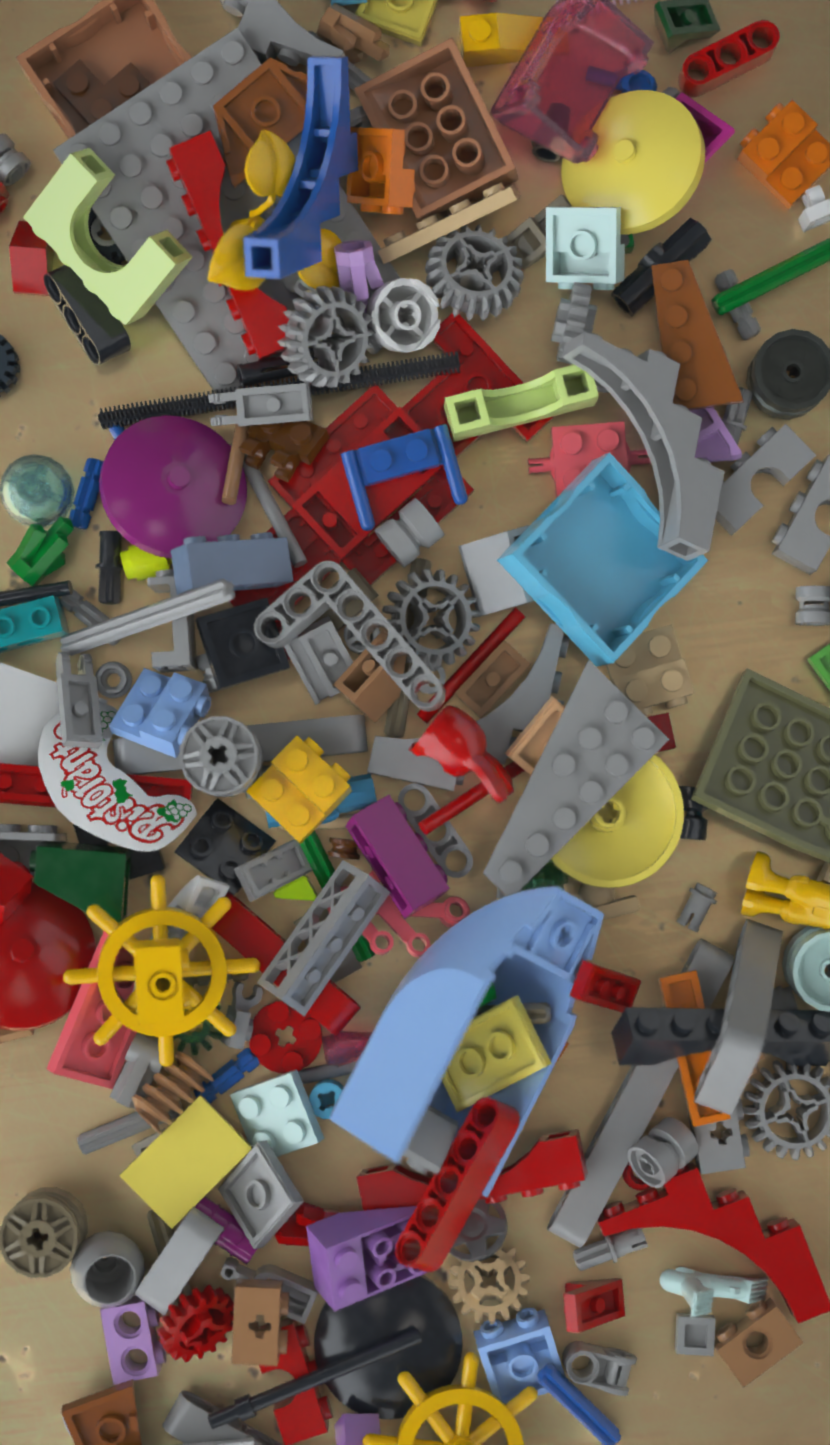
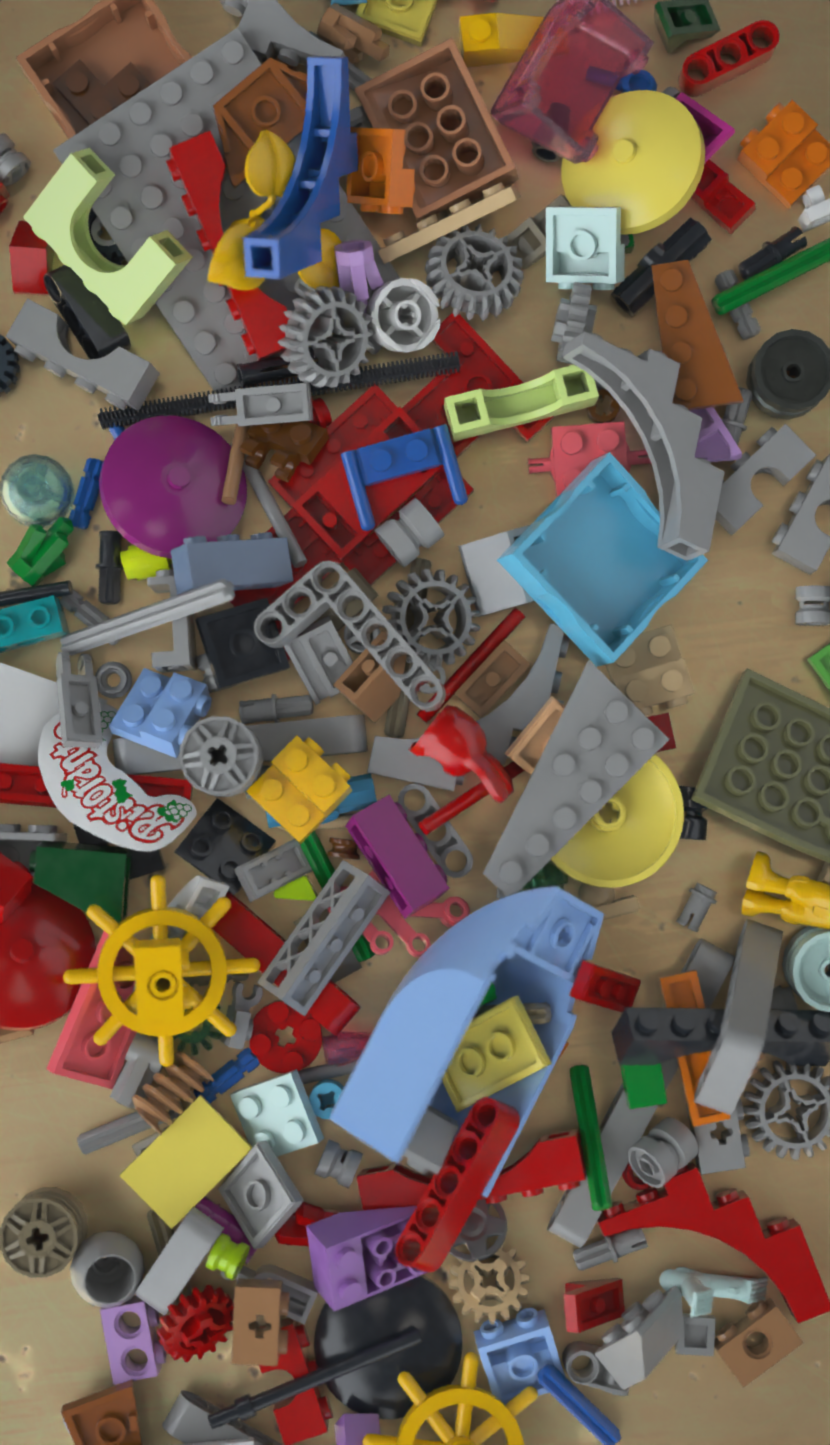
none -> light grey arch [6,299,160,411]
none -> lime wheel [206,1233,250,1281]
none -> light grey axle [239,694,314,724]
none -> red plate [308,398,332,428]
none -> light grey wheel [315,1139,363,1189]
none -> green axle [569,1065,612,1211]
none -> reddish brown bush [586,389,620,423]
none -> light grey slope [595,1286,684,1390]
none -> green brick [620,1063,667,1109]
none -> red slope [691,159,756,235]
none -> black axle [738,226,807,280]

